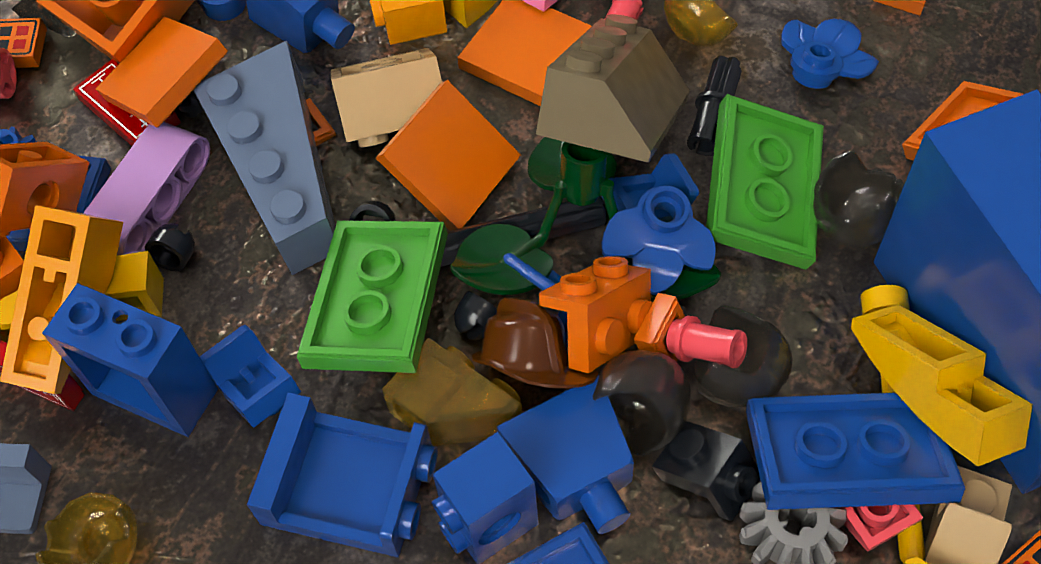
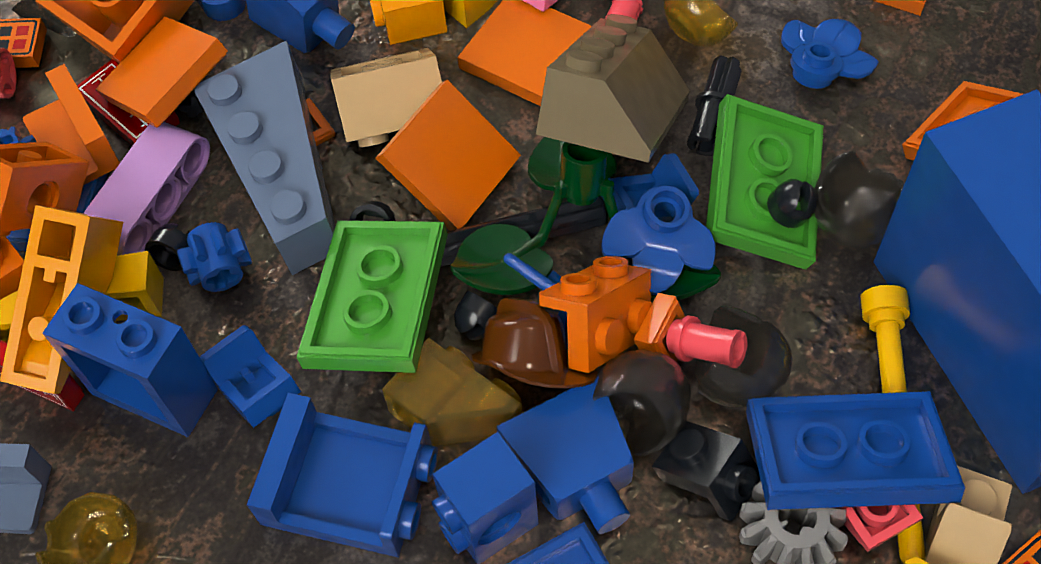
yellow slope [851,304,1033,466] -> none
none -> orange panel [23,64,120,185]
none -> blue gear [177,222,252,292]
none -> black hinge [767,179,818,228]

